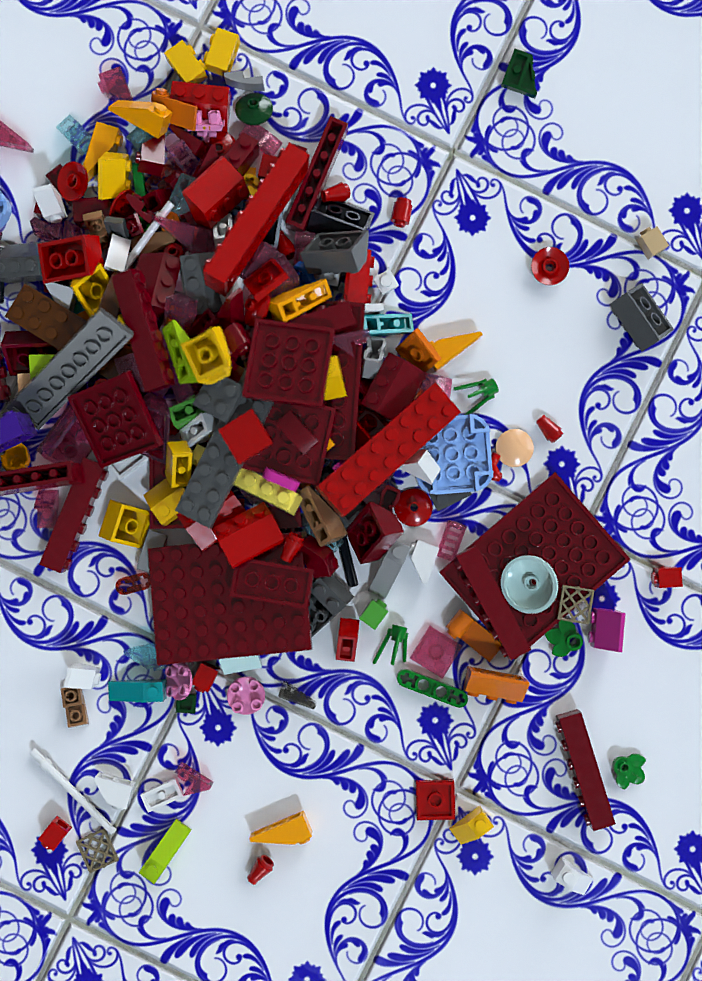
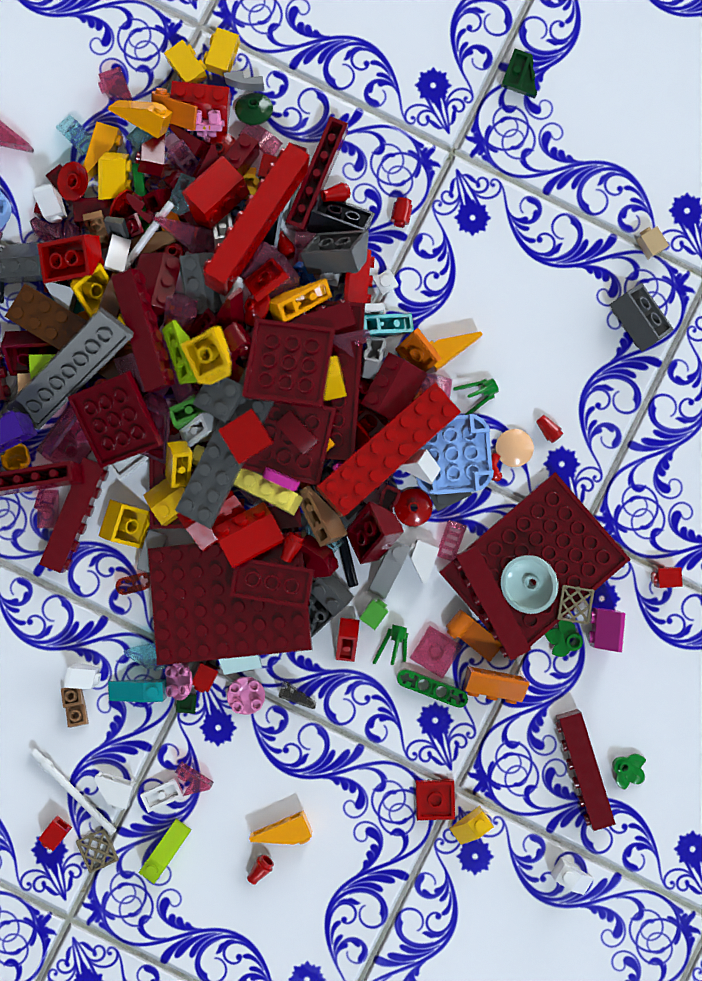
red dish [531,247,569,285] -> none

